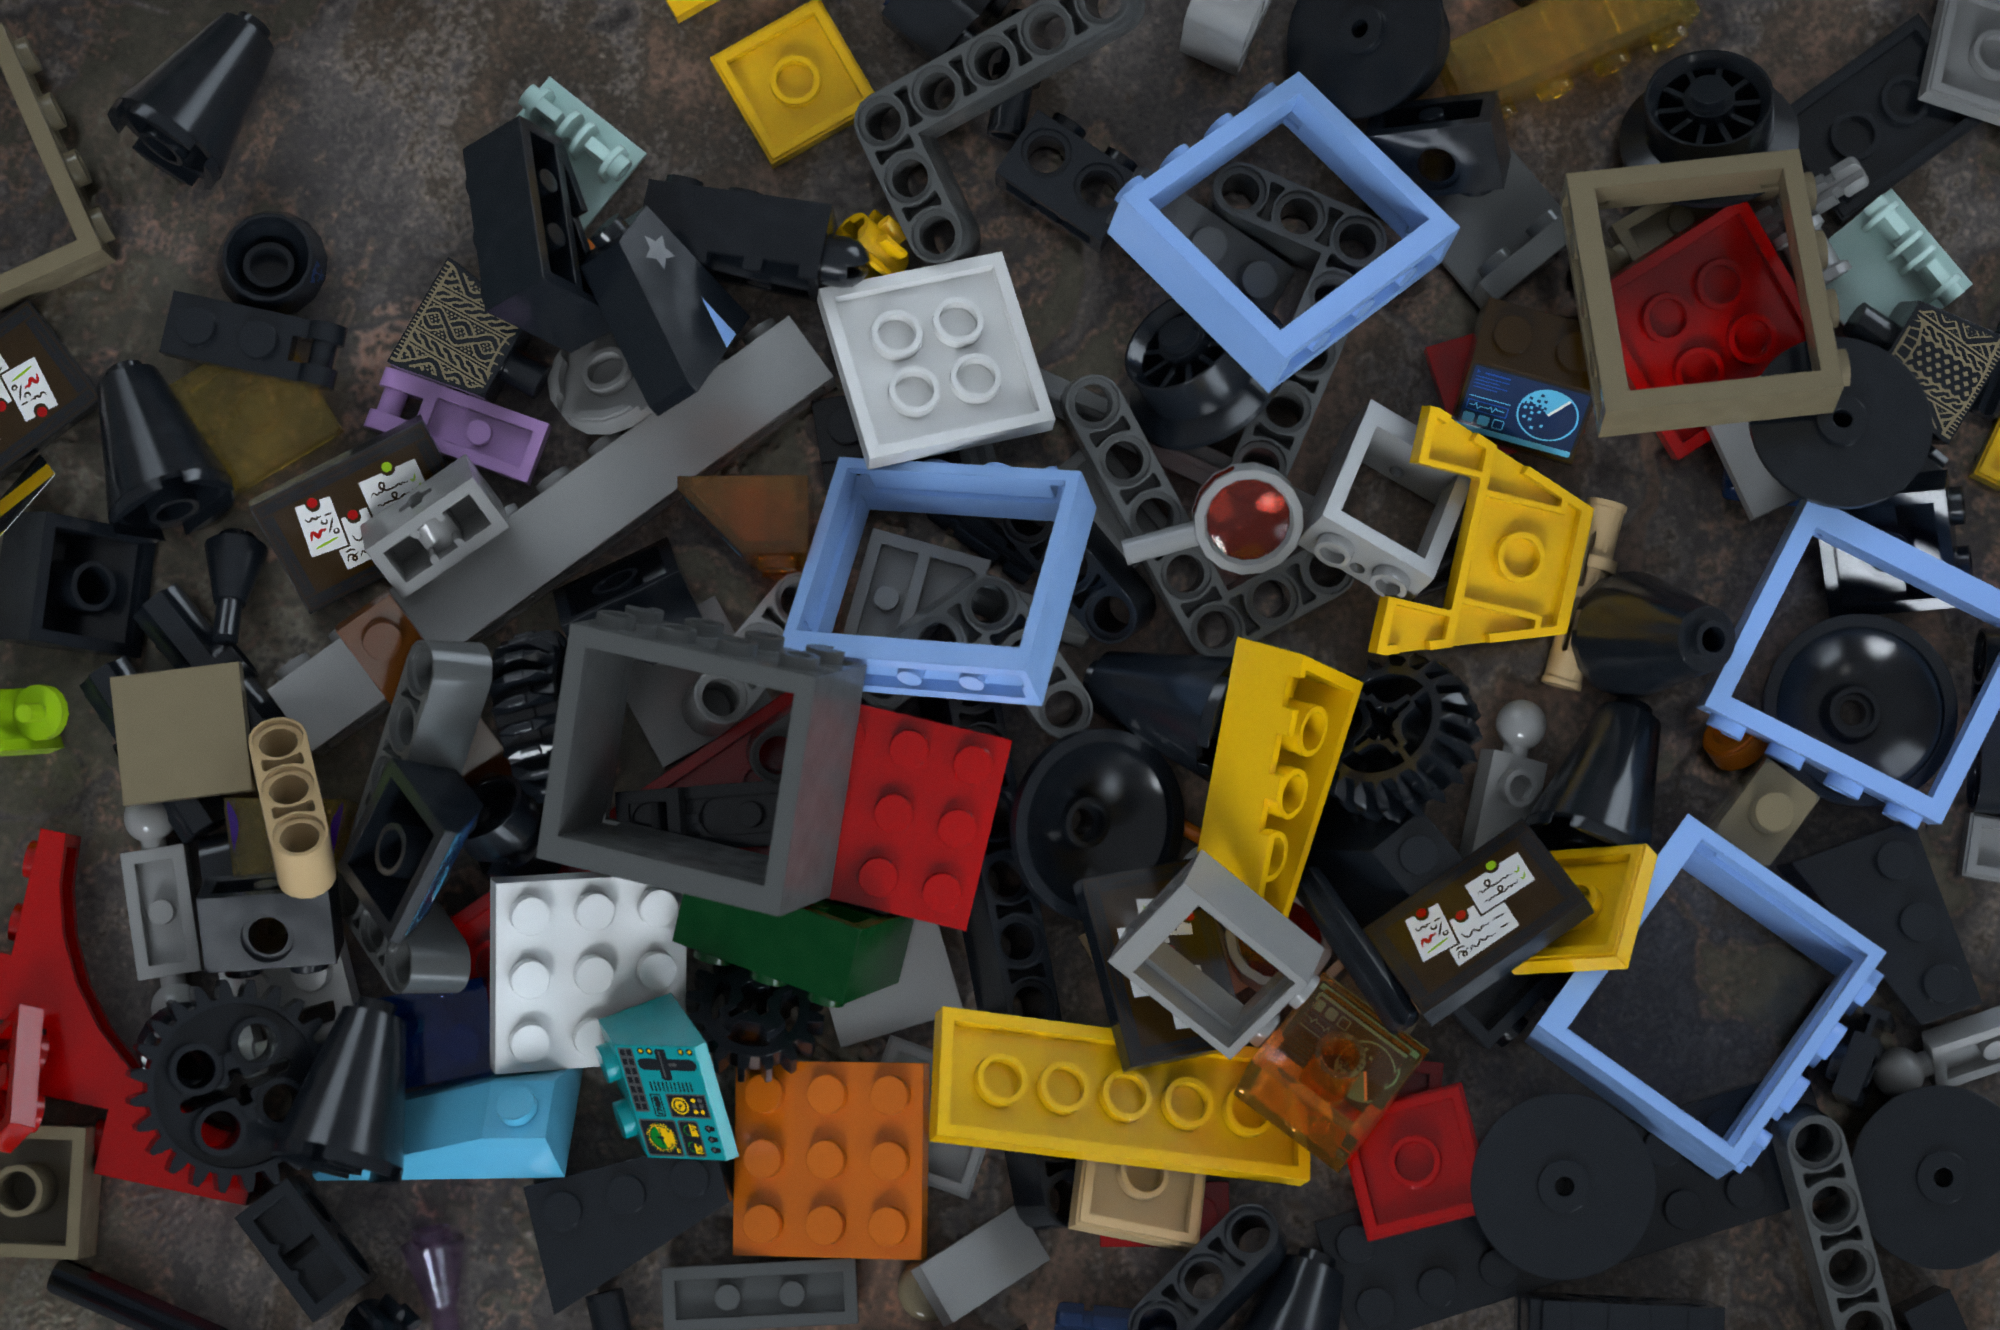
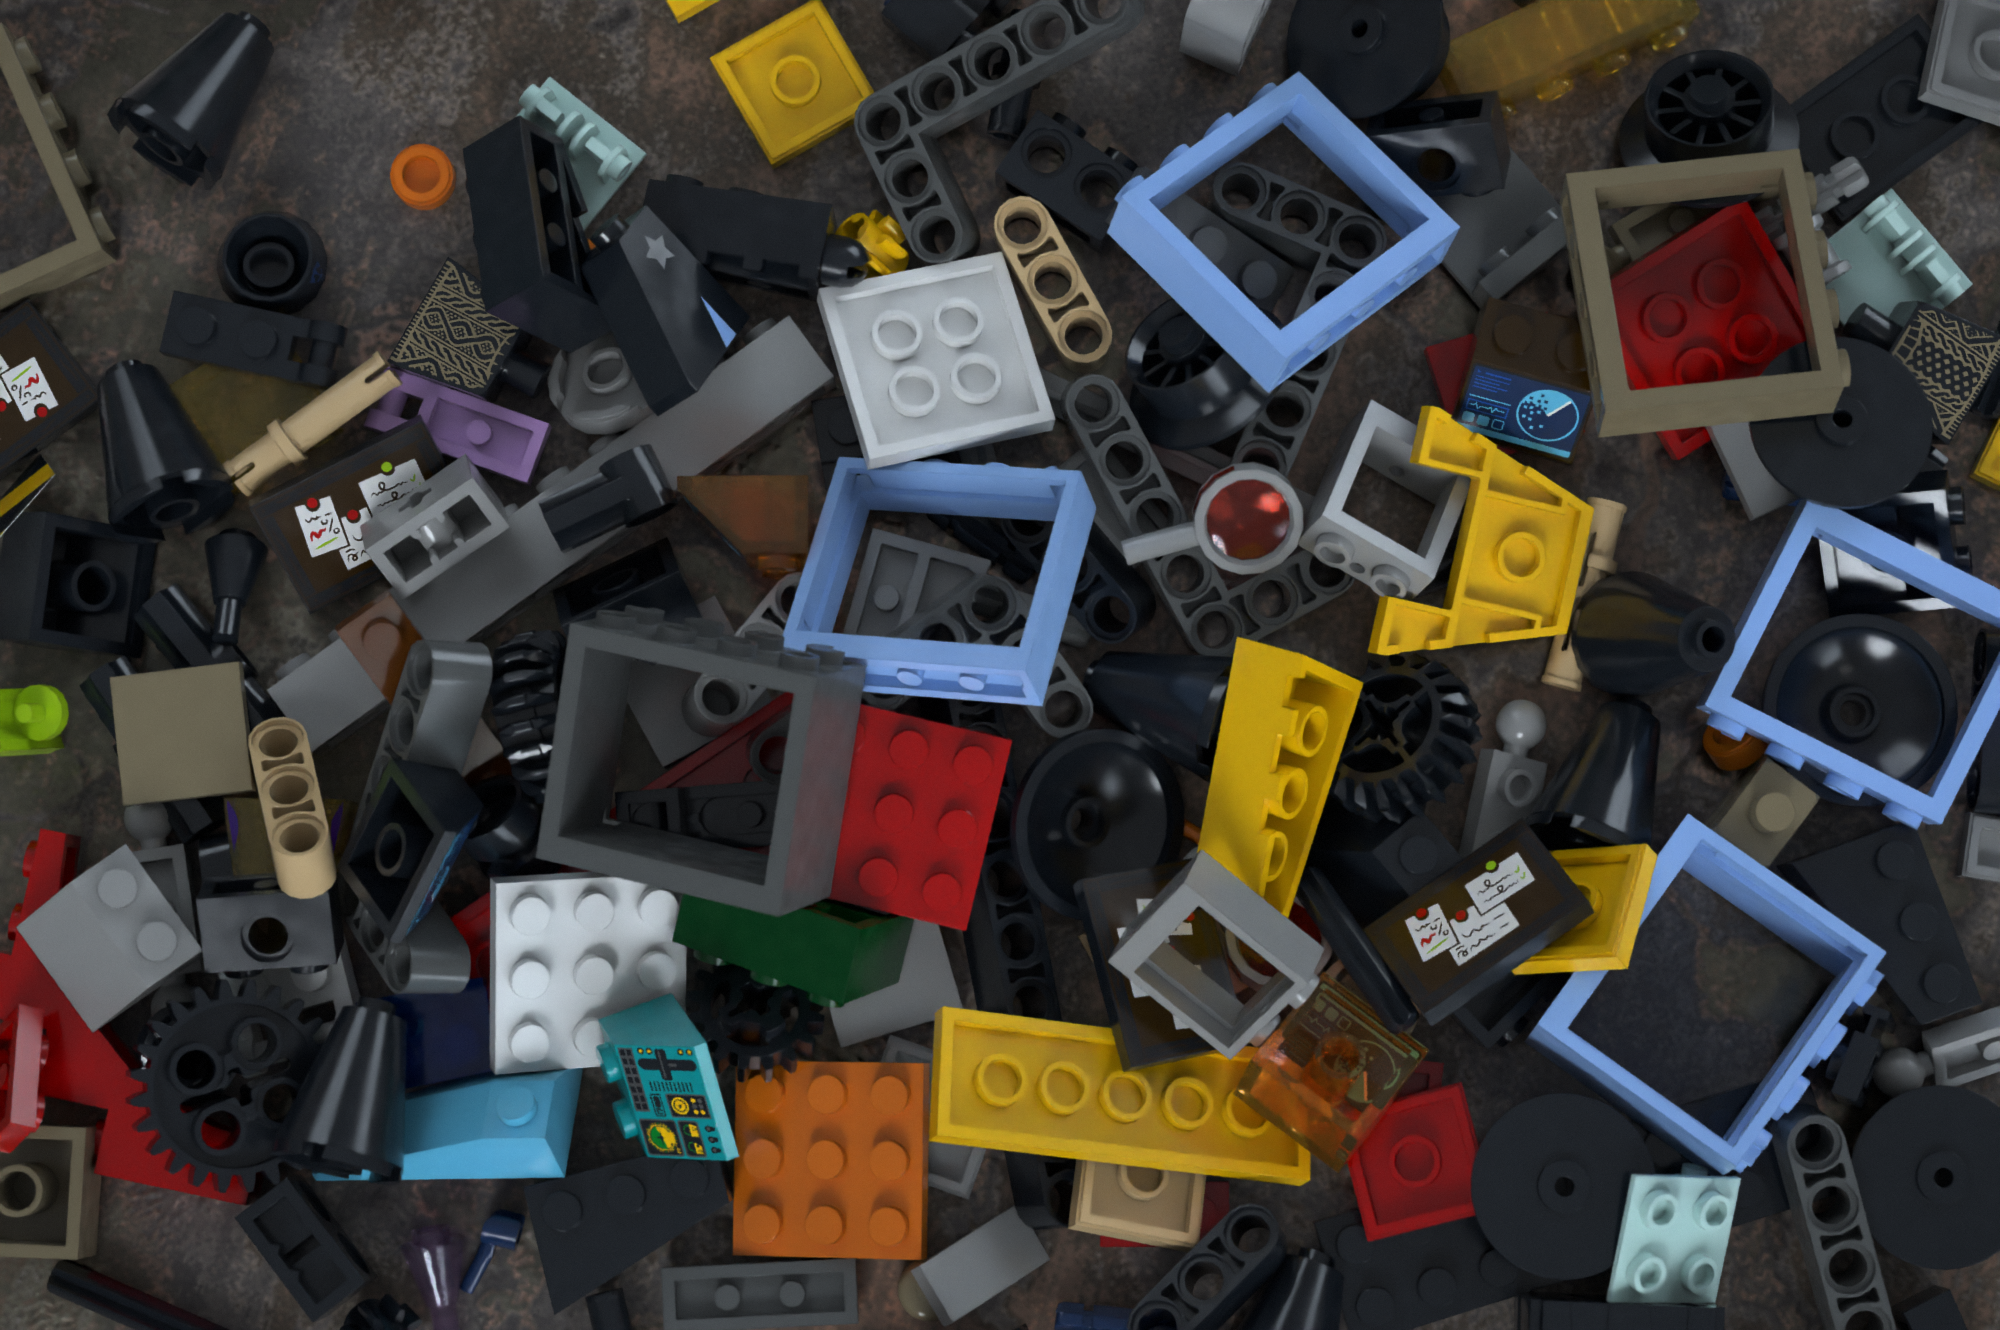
none -> light grey slope [16,844,202,1033]
none -> tan pin [223,351,403,496]
none -> orange tile [390,144,456,210]
none -> dark blue hand [459,1209,525,1294]
none -> black piece [538,444,678,553]
none -> tan beam [994,196,1112,374]
none -> light aqua hinge [1606,1163,1741,1303]

